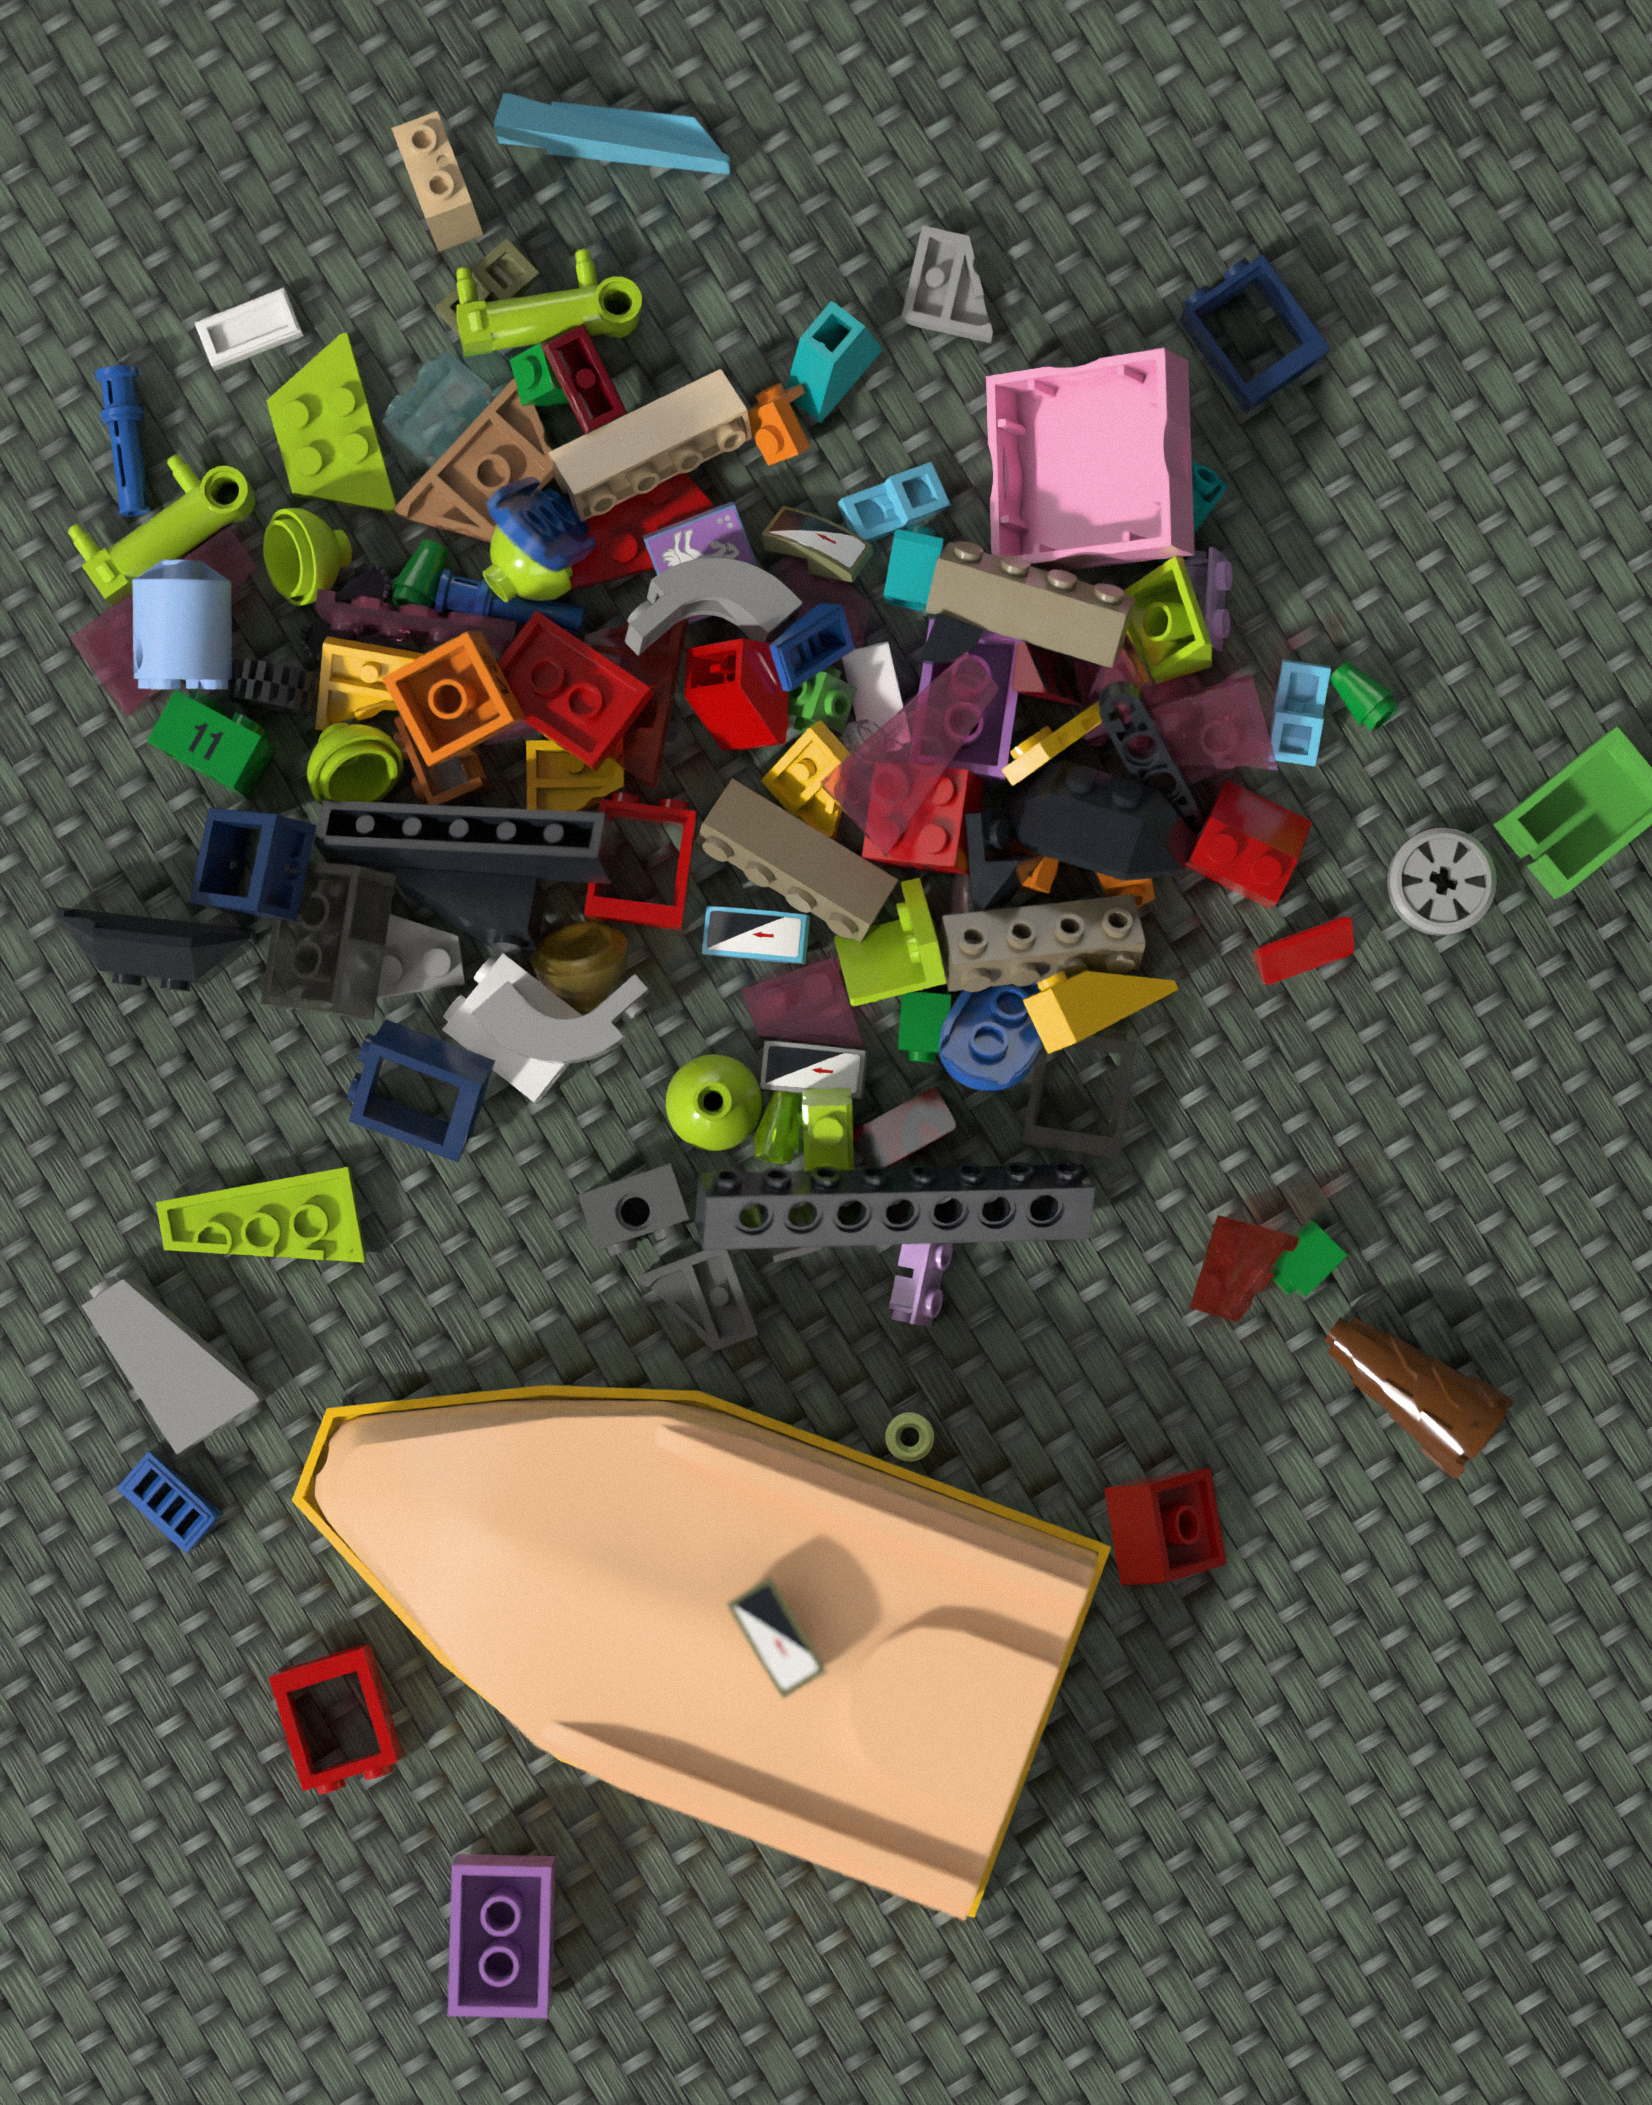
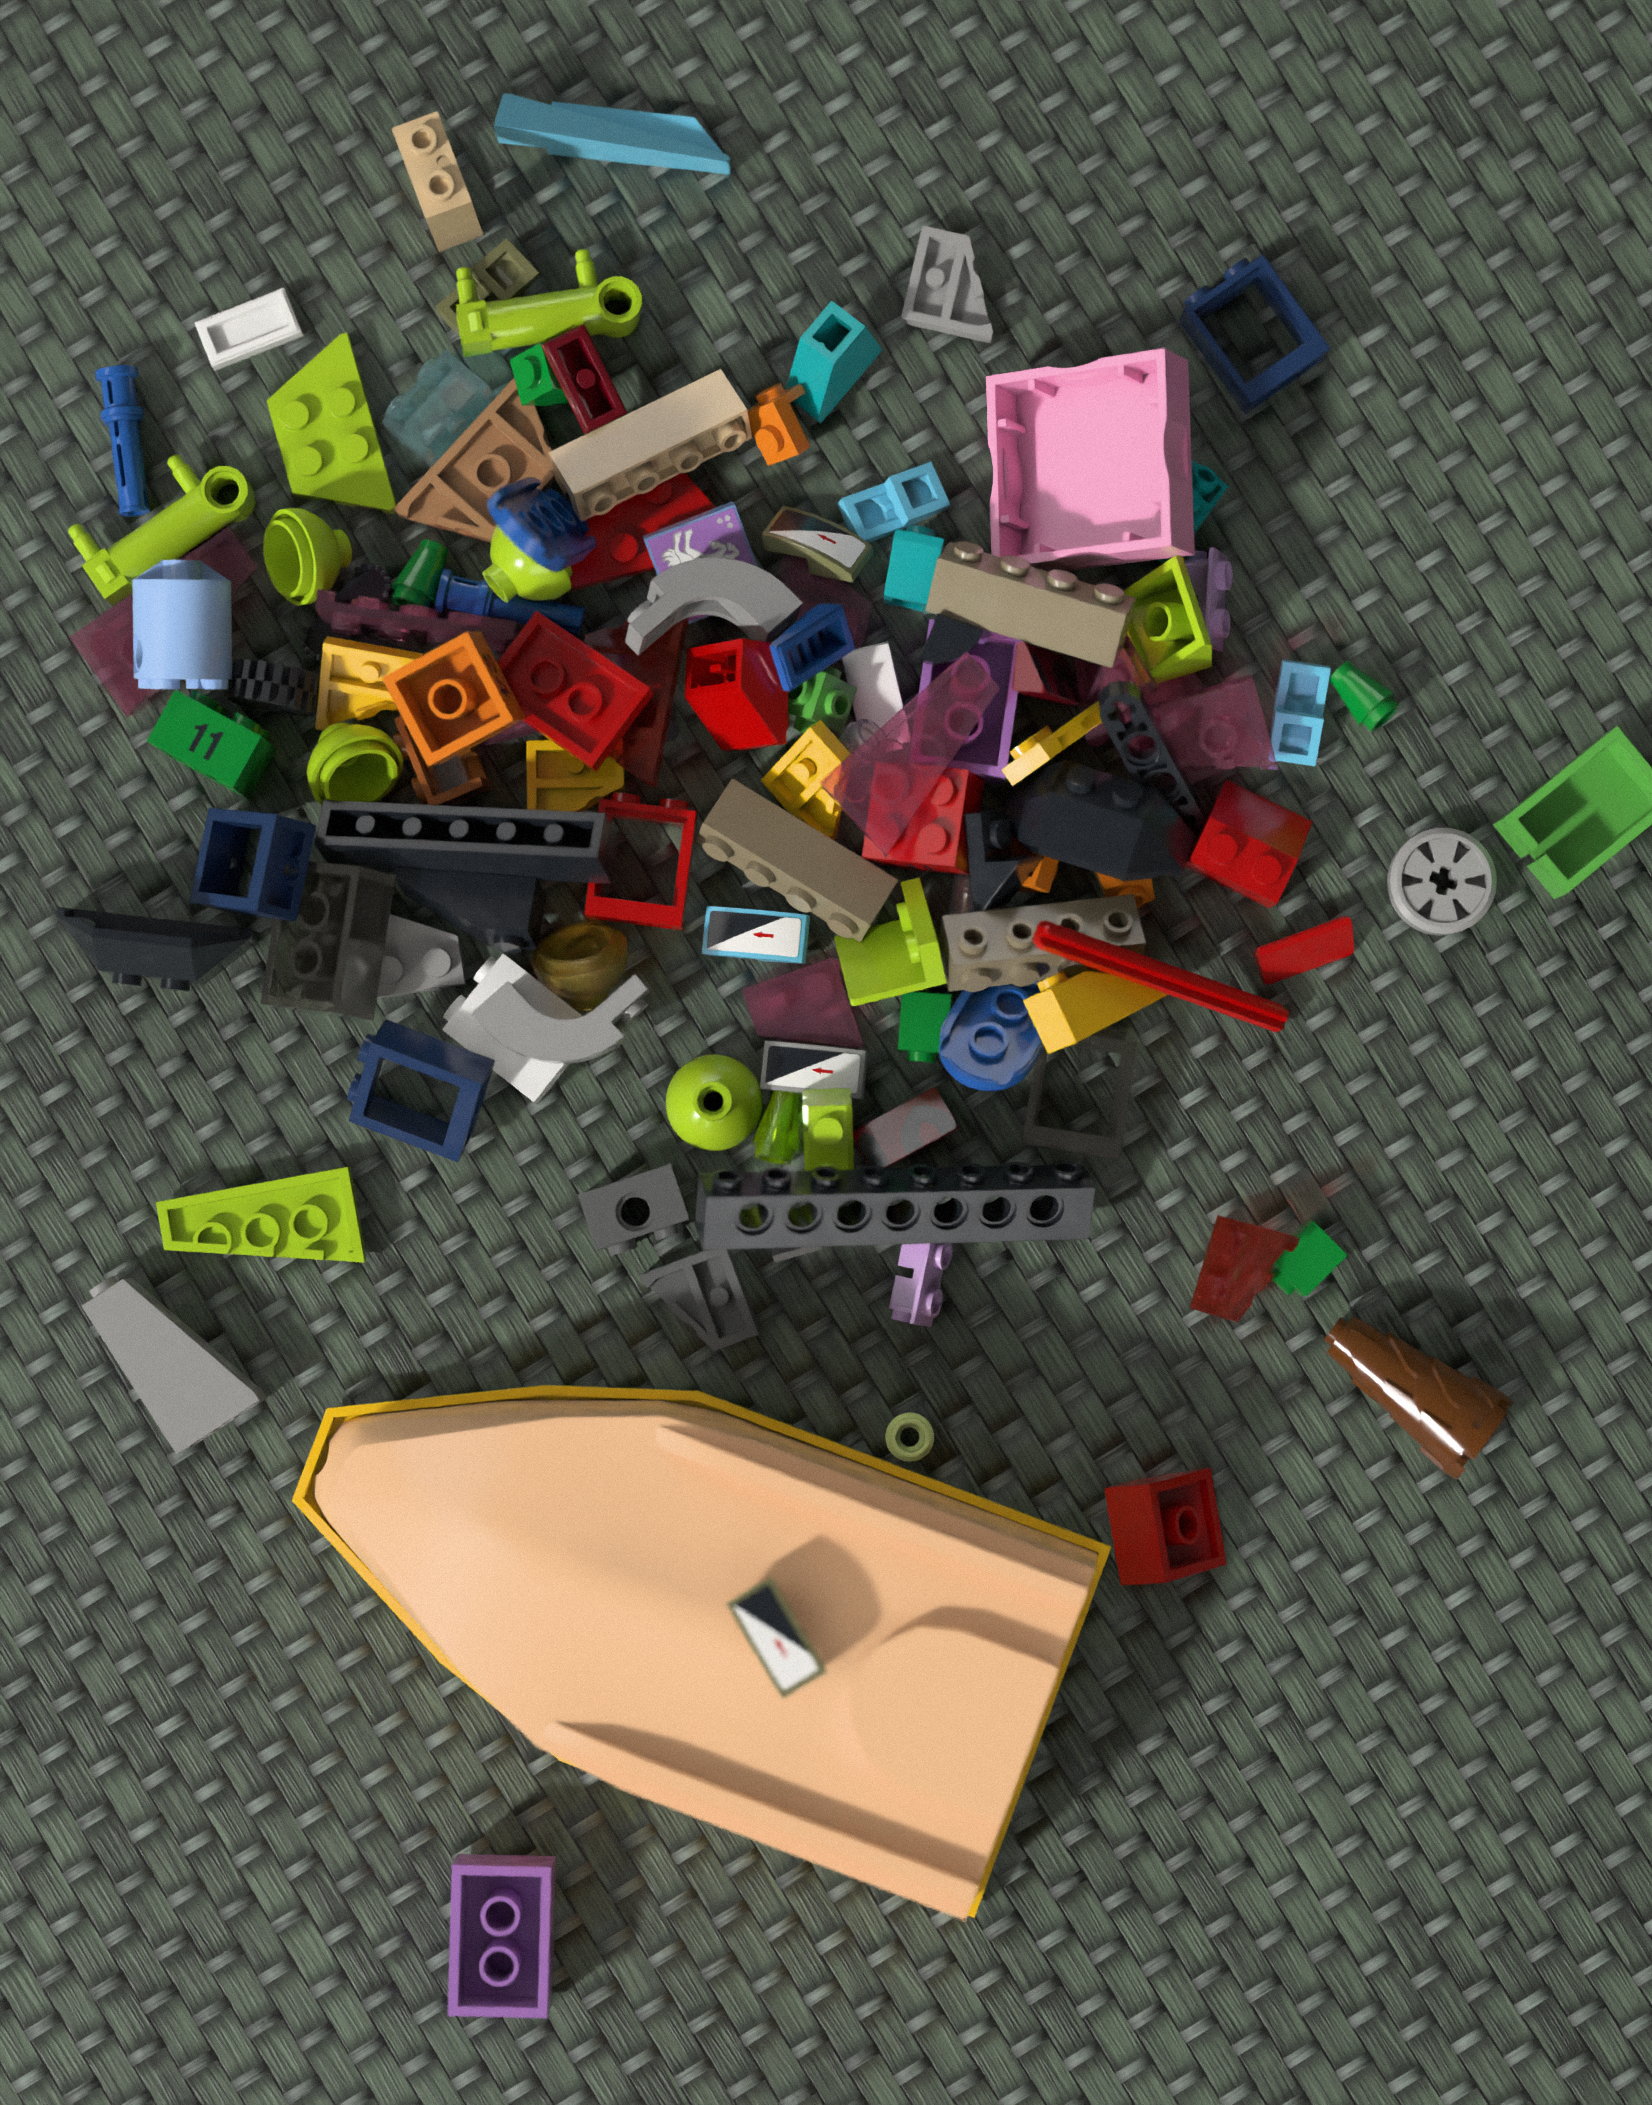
blue slope [117,1451,224,1554] -> none
red window [269,1642,403,1795] -> none
none -> red axle [1032,921,1289,1032]

